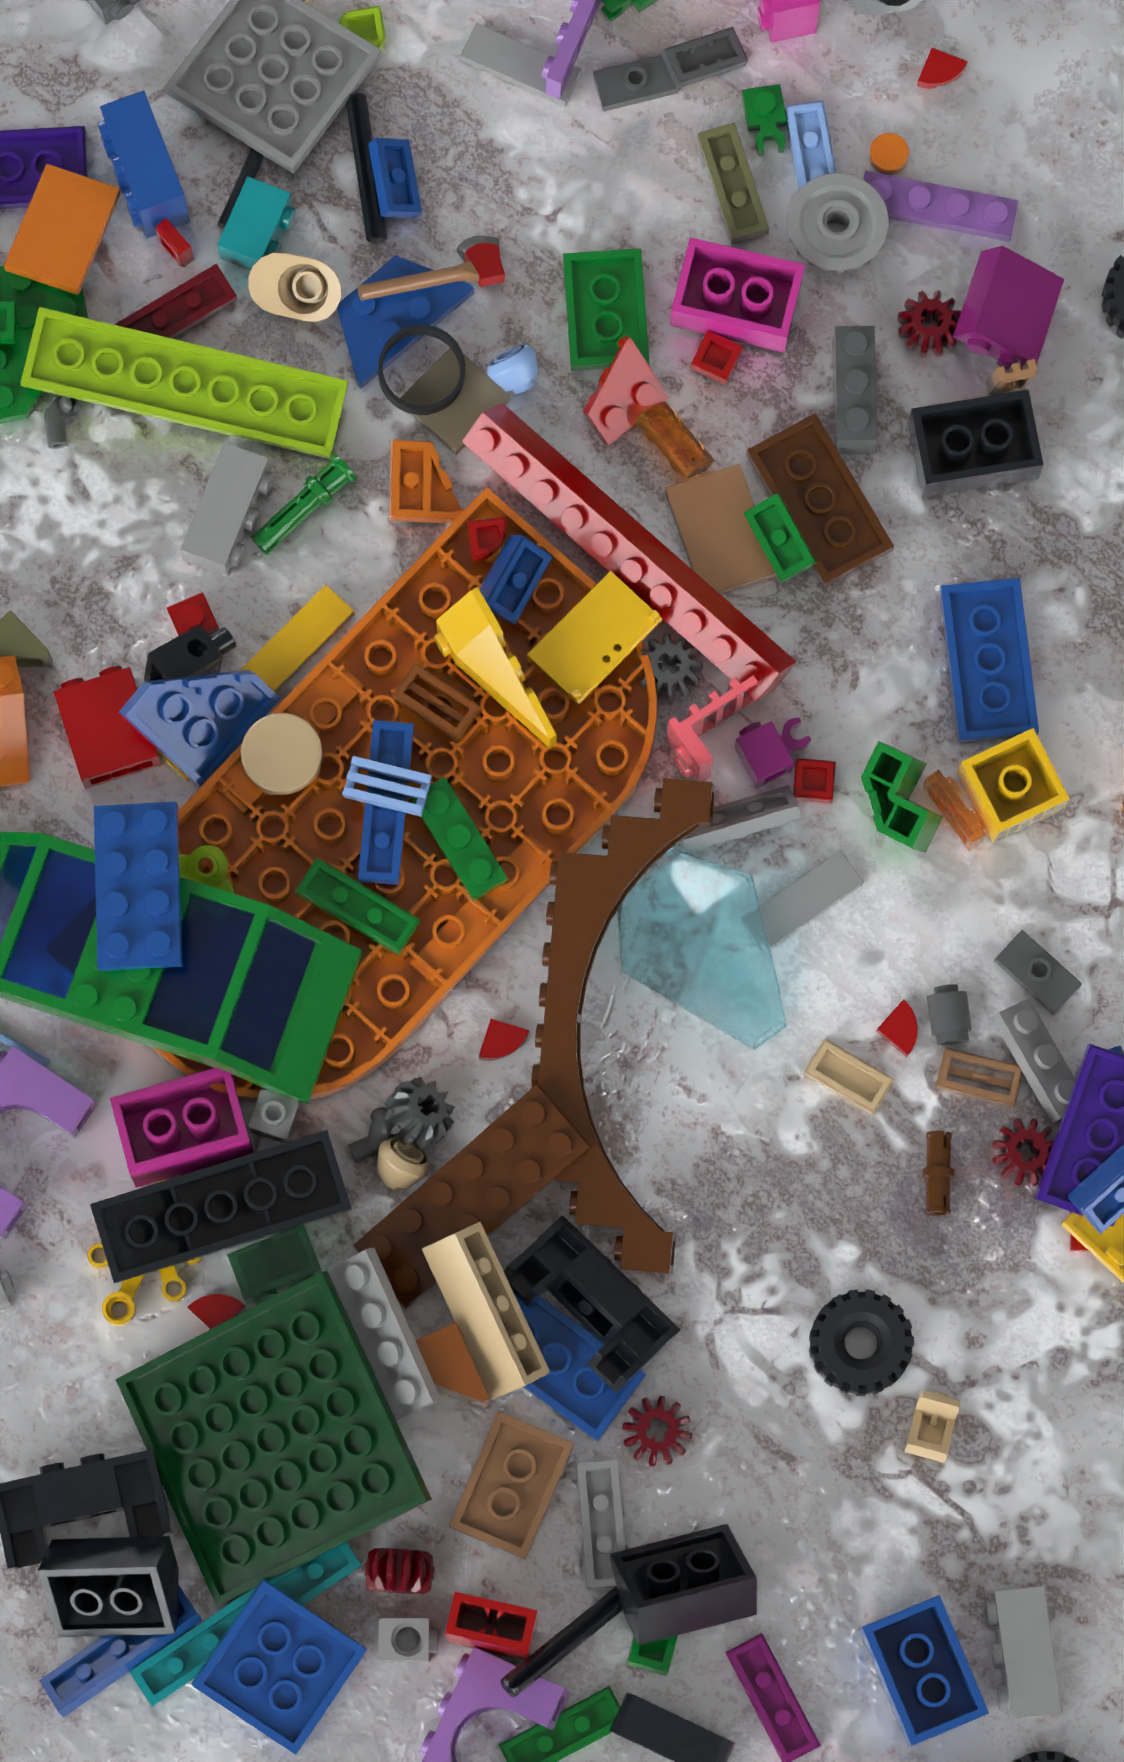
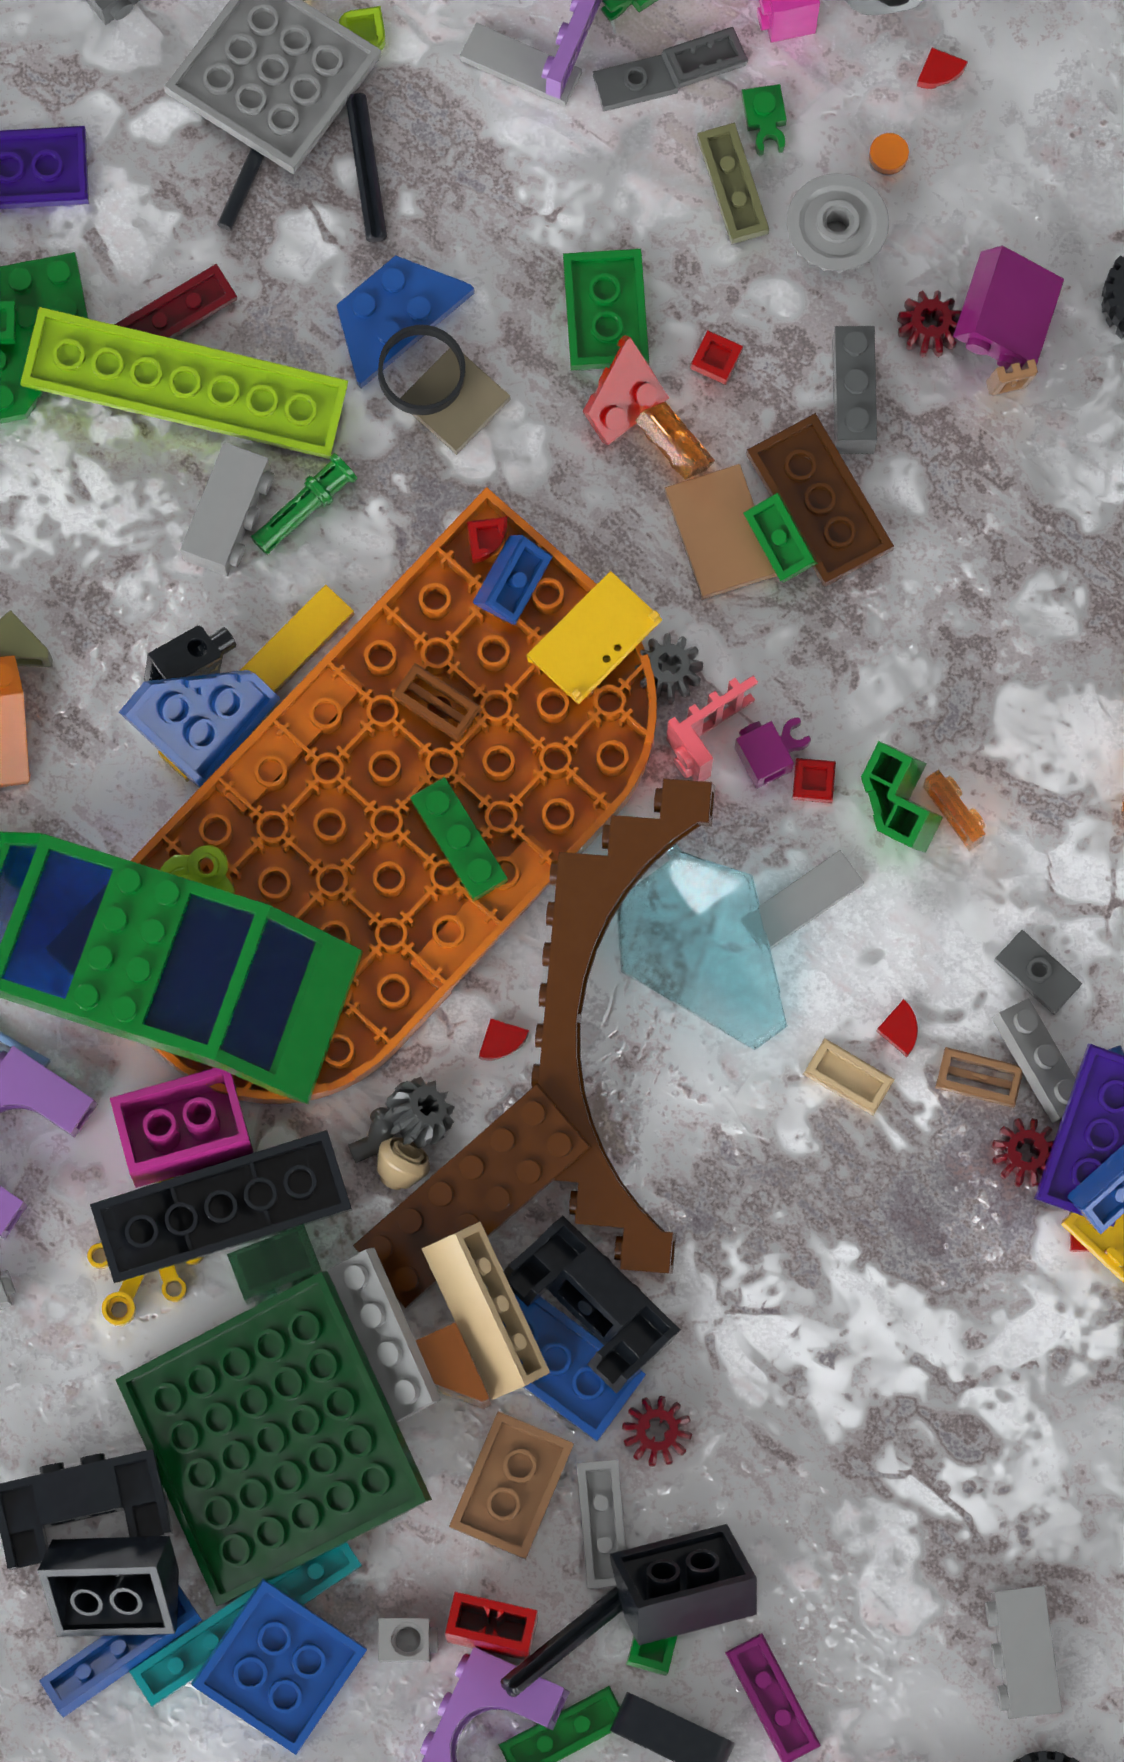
orange tile [4,164,121,295] -> none
dark grey arm [44,395,82,449] -> none
red brick [53,666,162,789] -> none
blue plate [94,801,183,971] -> none
blue brick [97,90,191,238] -> none
red tile [155,218,194,268] -> none
red plate [167,592,219,636] -> none
red tile [187,1294,246,1330] -> none
teal brick [217,176,296,271] -> none
tan tile [241,713,323,795] -> none
tan piece [248,253,341,322] -> none
light grey bracket [248,1089,299,1143] -> none
green tile [295,857,421,956] -> none
light blue tile [342,756,432,817] -> none
piece [358,235,505,301] -> none
blue plate [358,720,414,885] -> none
dark red gear [364,1548,435,1594] -> none
blue plate [368,138,422,218] -> none
orange wing [389,440,464,524] -> none
yellow wedge [433,587,557,748] -> none
red brick [462,403,797,702] -> none
light blue cone [487,344,538,394] -> none
dark pink brick [670,237,805,353] -> none
light grey plate [681,785,801,853] -> none
light blue tile [785,100,836,190] -> none
black tyre [809,1289,914,1396] -> none
blue brick [859,1595,989,1747] -> none
medium lavender plate [863,170,1019,242] -> none
tan bracket [905,1391,961,1463] -> none
black brick [908,390,1044,498] -> none
reddish brown pin [922,1131,955,1216] -> none
dark grey brick [927,984,972,1045] -> none
blue plate [939,578,1039,743] -> none
yellow brick [957,728,1070,843] -> none

